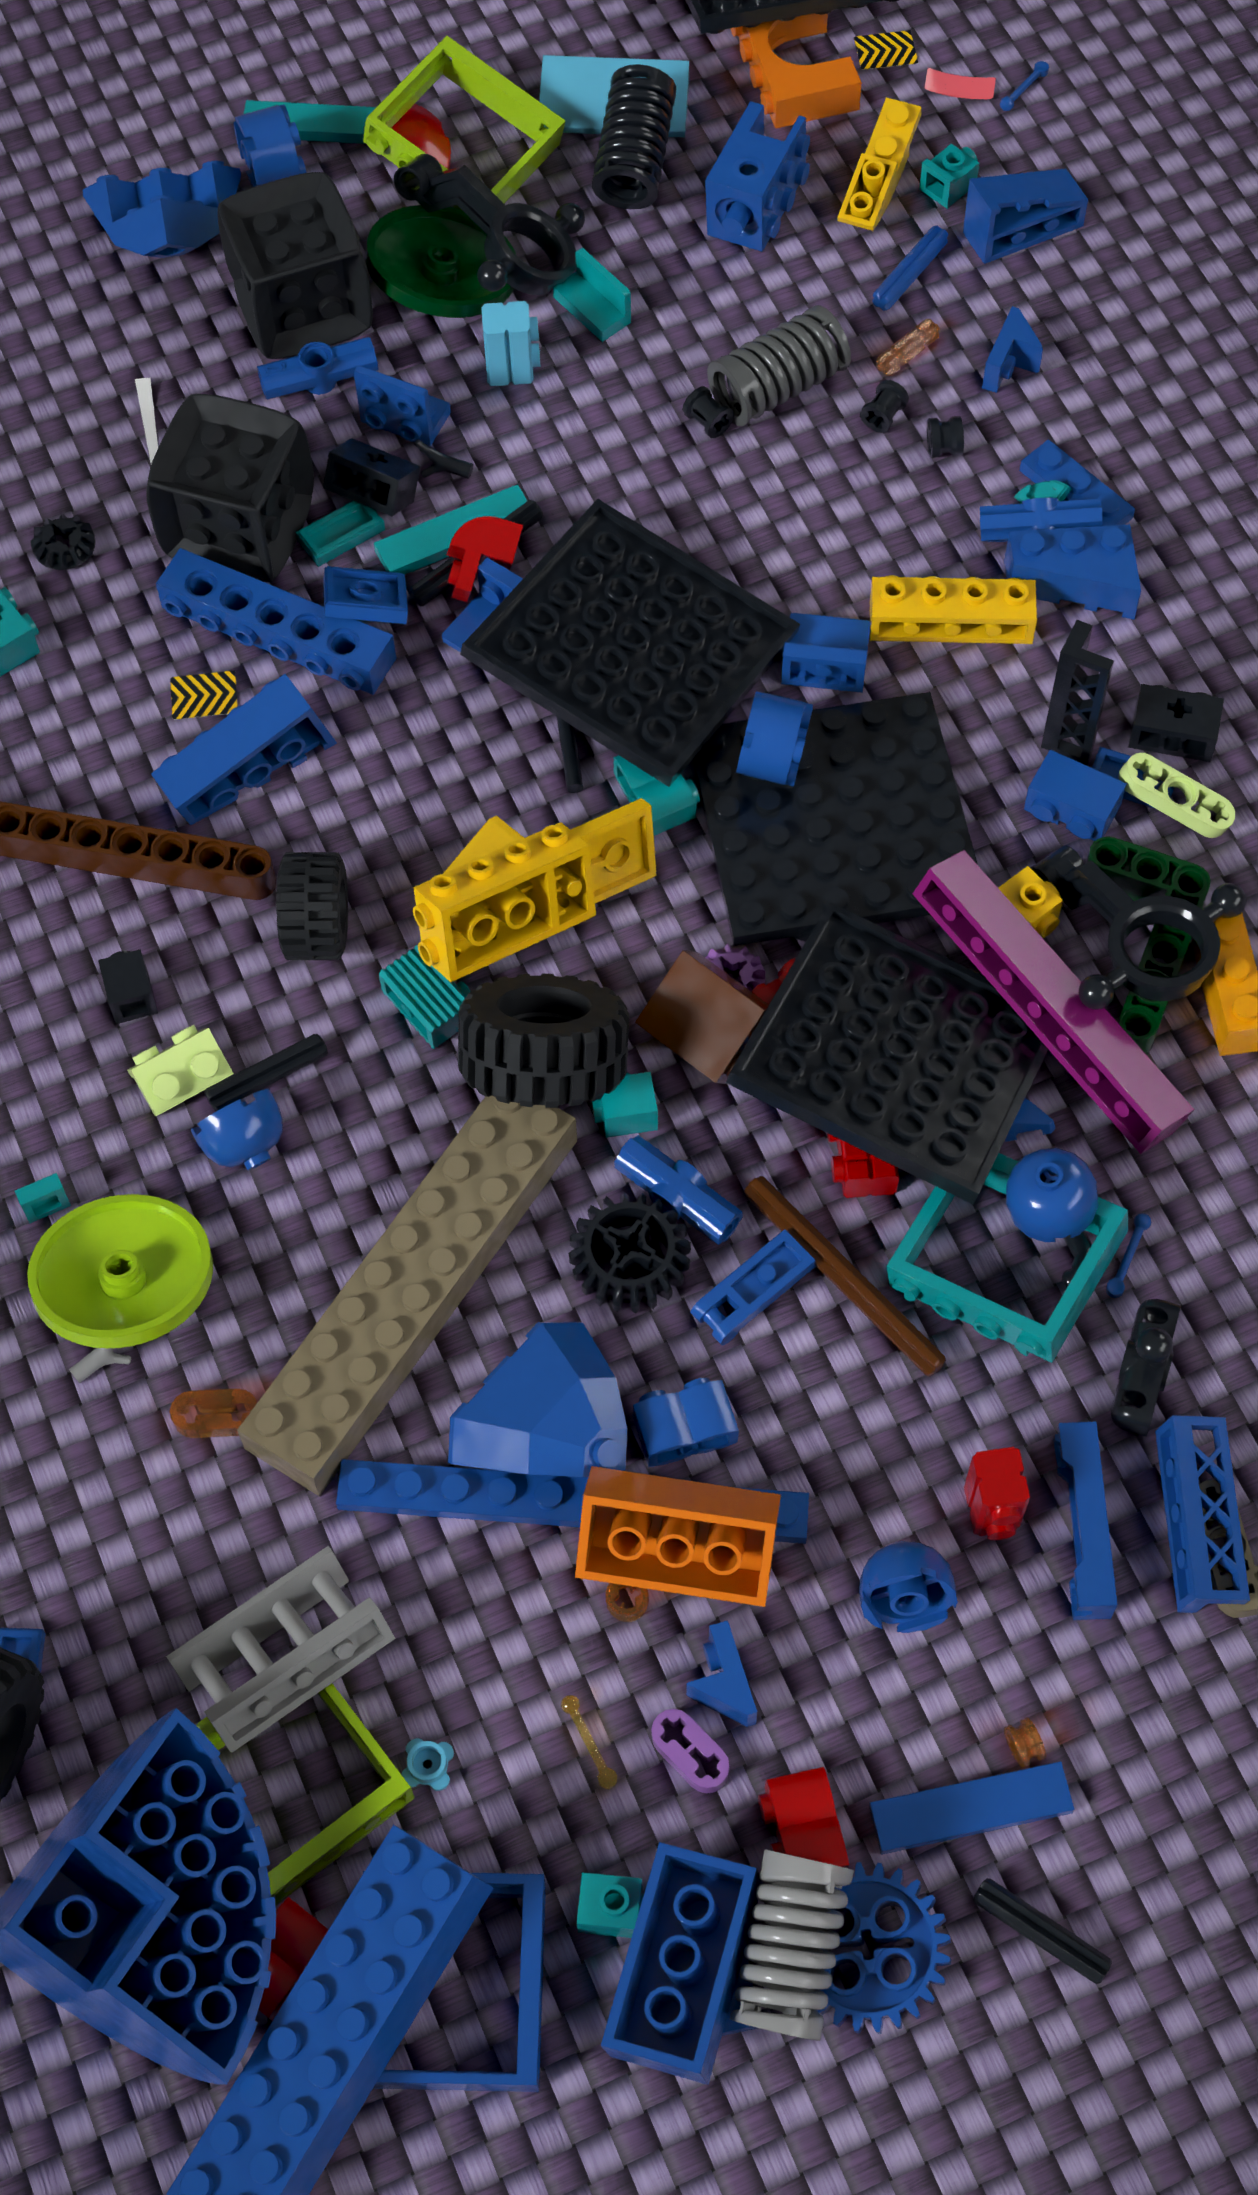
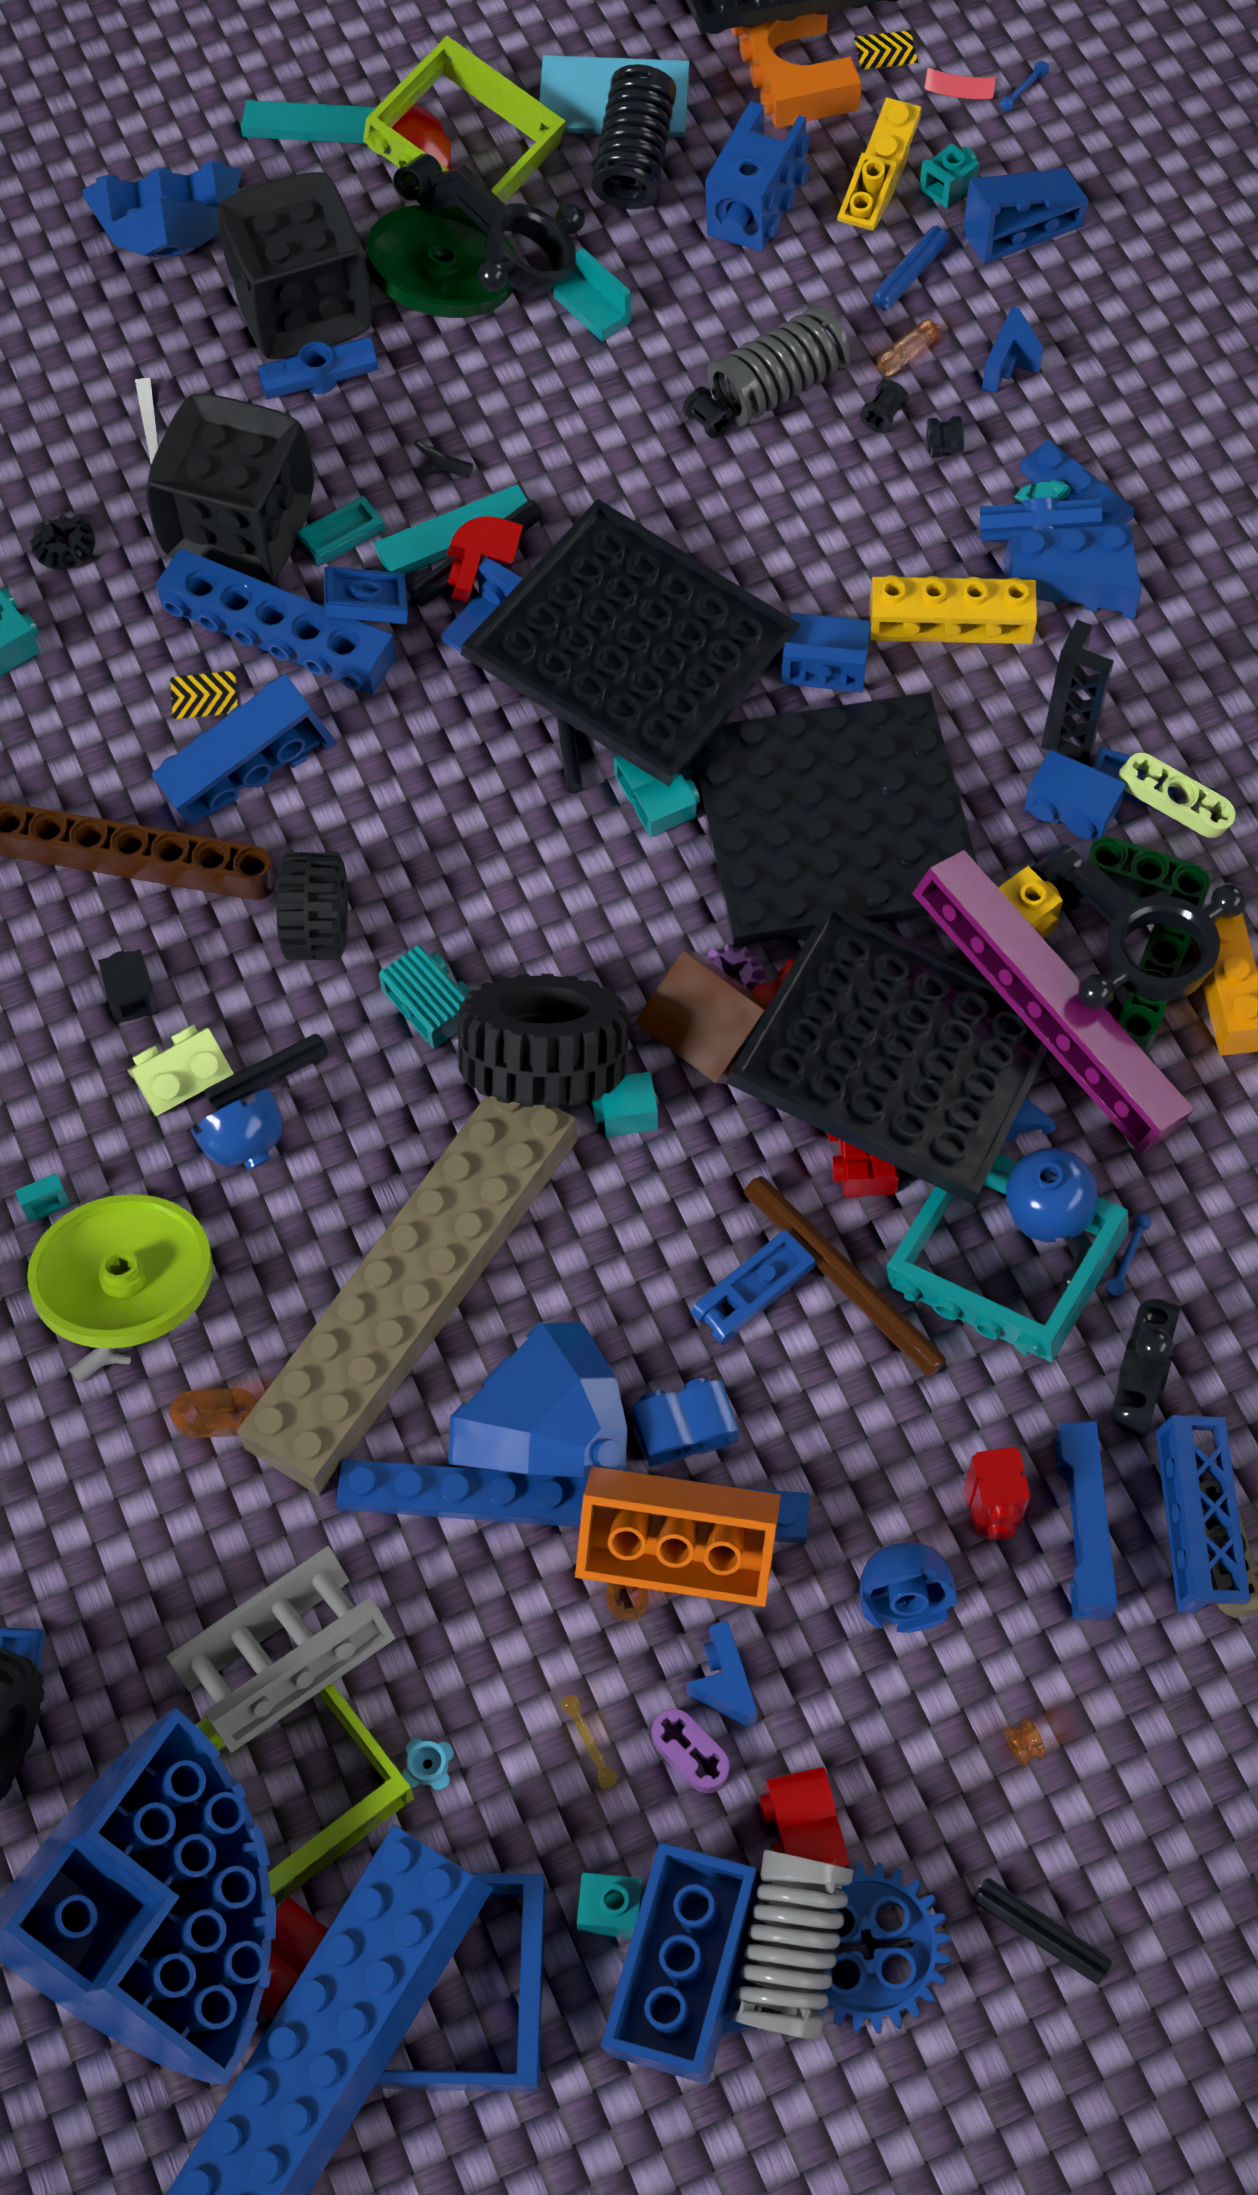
blue brick [234,104,307,187] -> none
black brick [323,438,421,516] -> none
blue bracket [354,365,451,446] -> none
yellow wedge [413,798,657,982] -> none
medium azure brick [481,301,541,386] -> none
black gear [569,1192,691,1314] -> none
blue piece [614,1135,743,1245] -> none
blue brick [736,691,814,786] -> none
blue tile [869,1761,1075,1855] -> none
black brick [1128,684,1224,762] -> none

